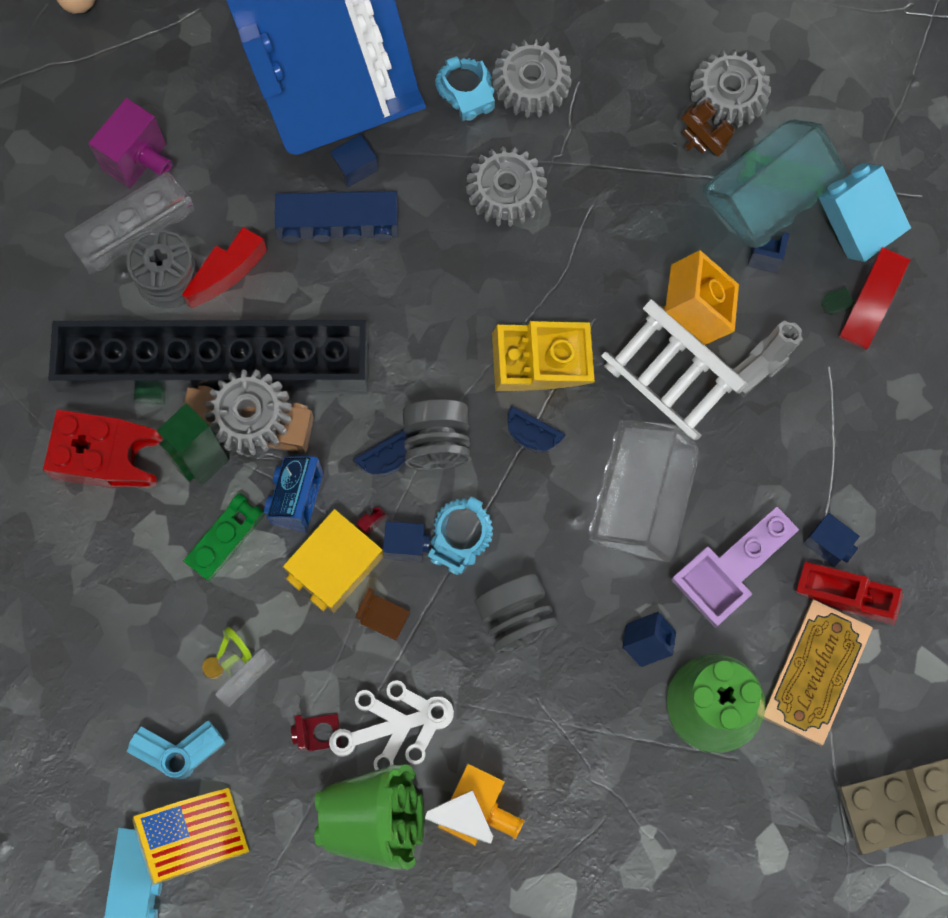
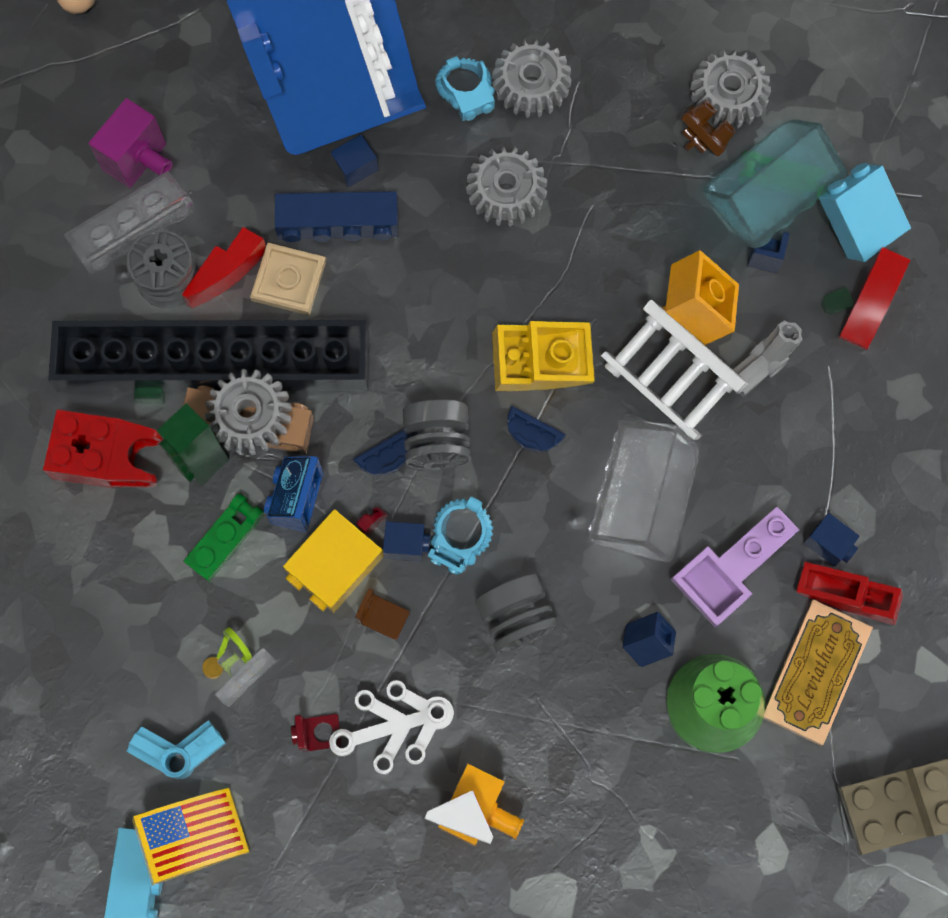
bright green cone [314,764,424,870] -> none
none -> tan tile [250,242,326,316]

